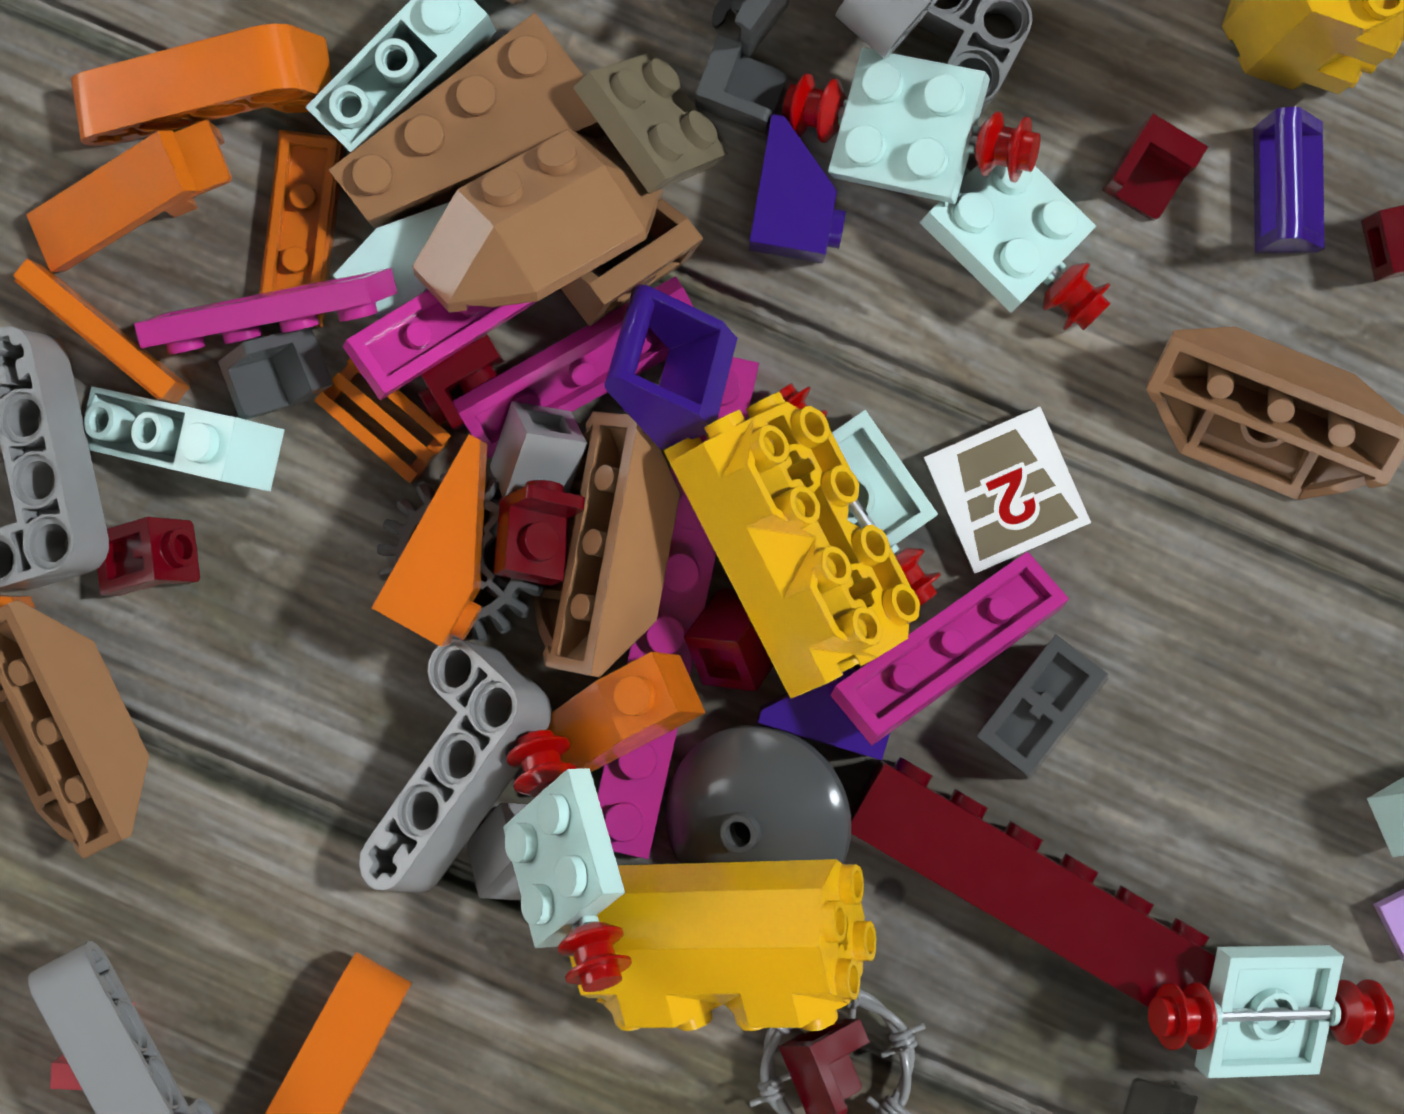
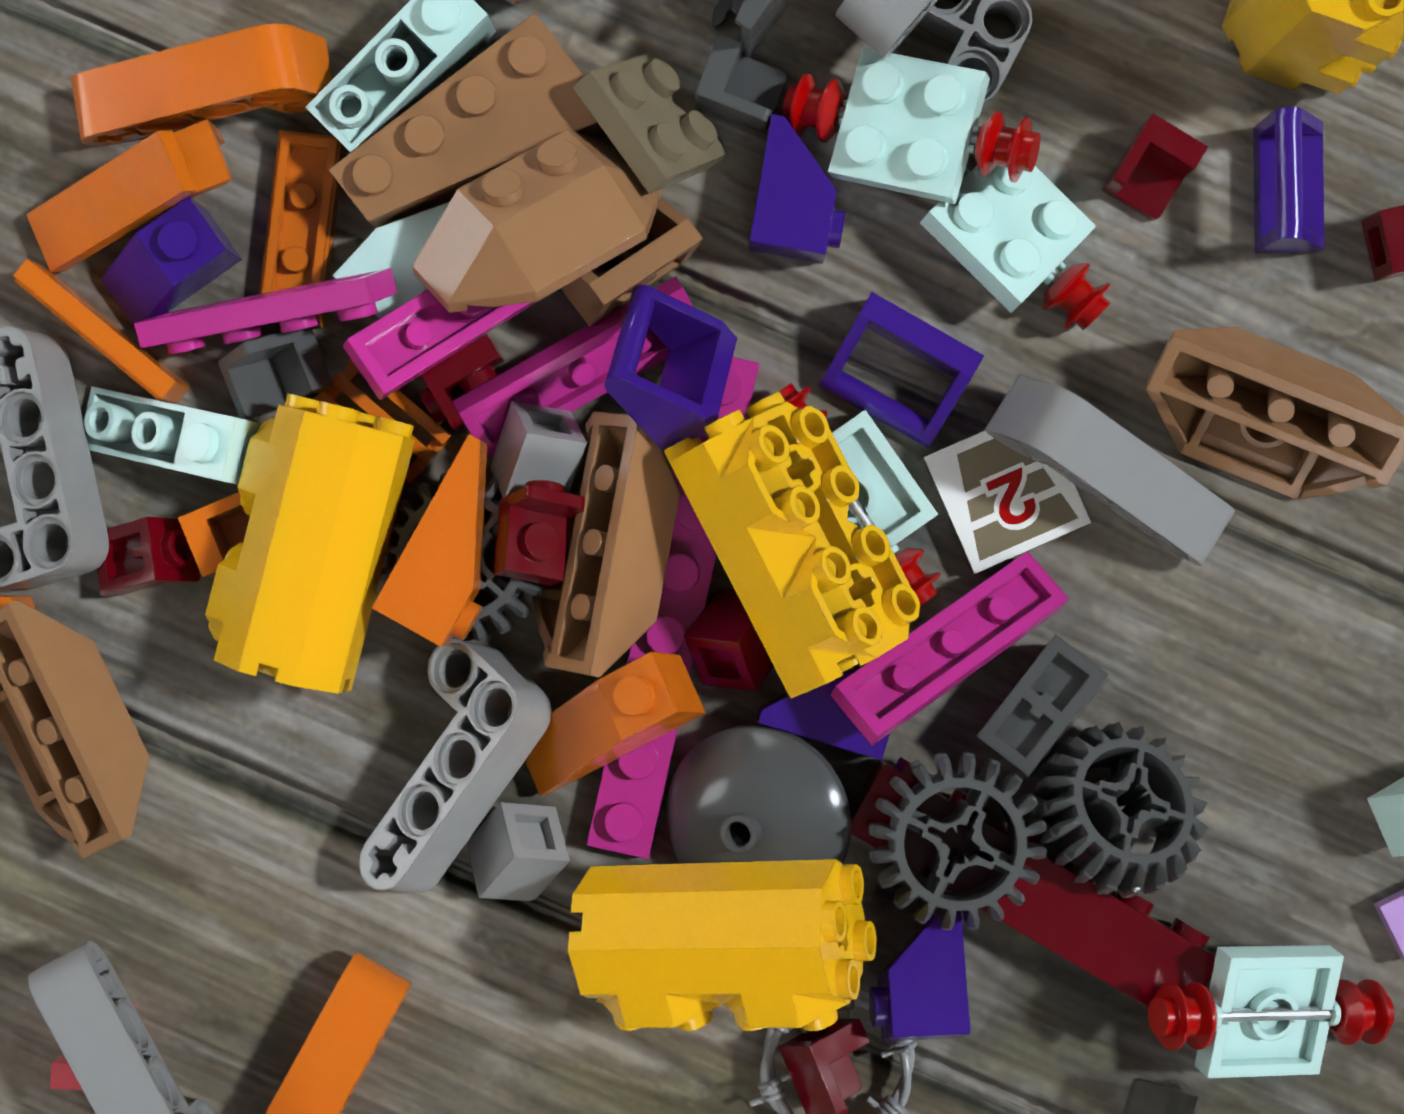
light aqua plate [503,730,632,992] -> none
none -> dark purple slope [100,196,242,328]
none -> orange panel [178,492,250,577]
none -> yellow brick [205,393,415,694]
none -> dark purple tile [818,292,984,448]
none -> dark grey gear [868,752,1047,931]
none -> dark purple slope [869,908,971,1042]
none -> light grey beam [985,374,1235,566]
none -> dark grey gear [1033,722,1209,898]

